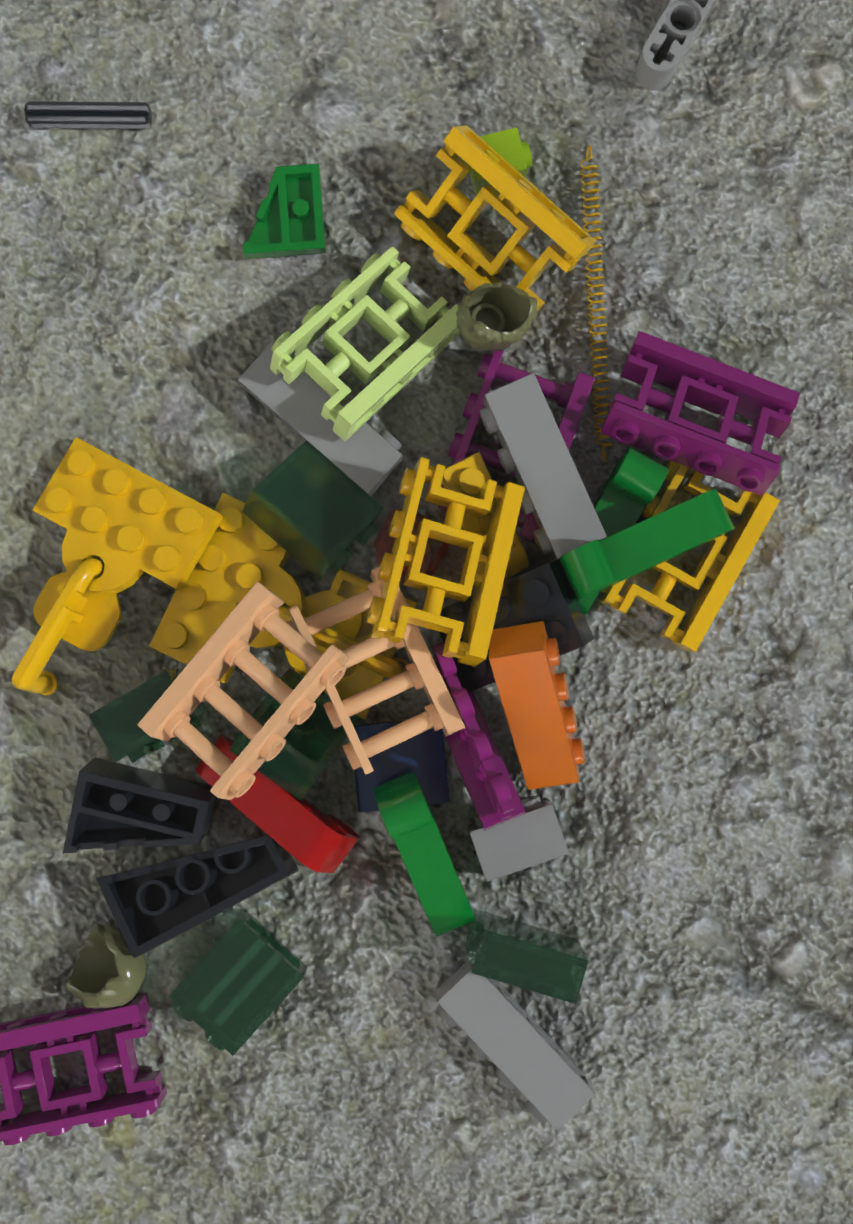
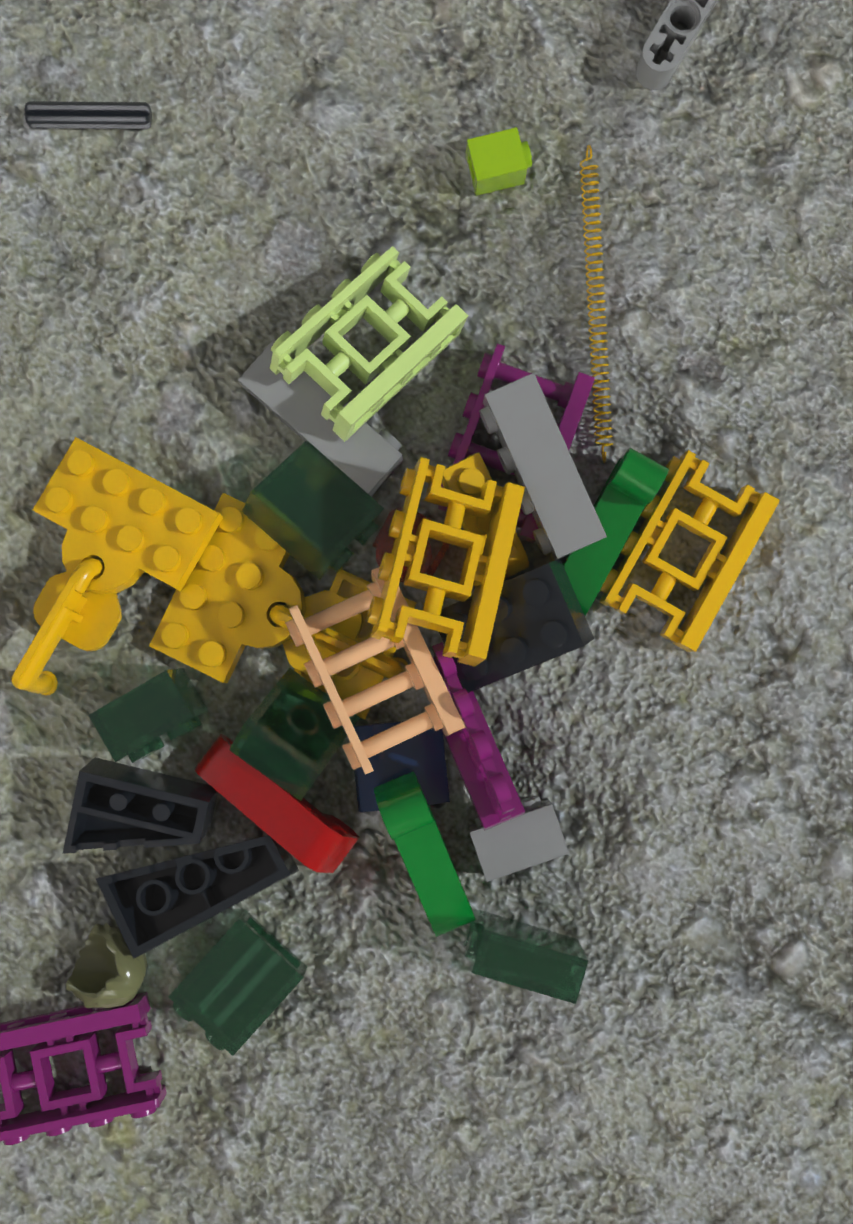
light nougat fence [137,581,350,800] -> none
green wing [243,164,326,259] -> none
yellow fence [394,125,596,311] -> none
light grey brick [436,955,595,1130] -> none
olive hair [456,283,538,352] -> none
orange brick [489,621,585,790] -> none
green beam [559,488,735,601] -> none
magenta fence [601,331,800,495] -> none

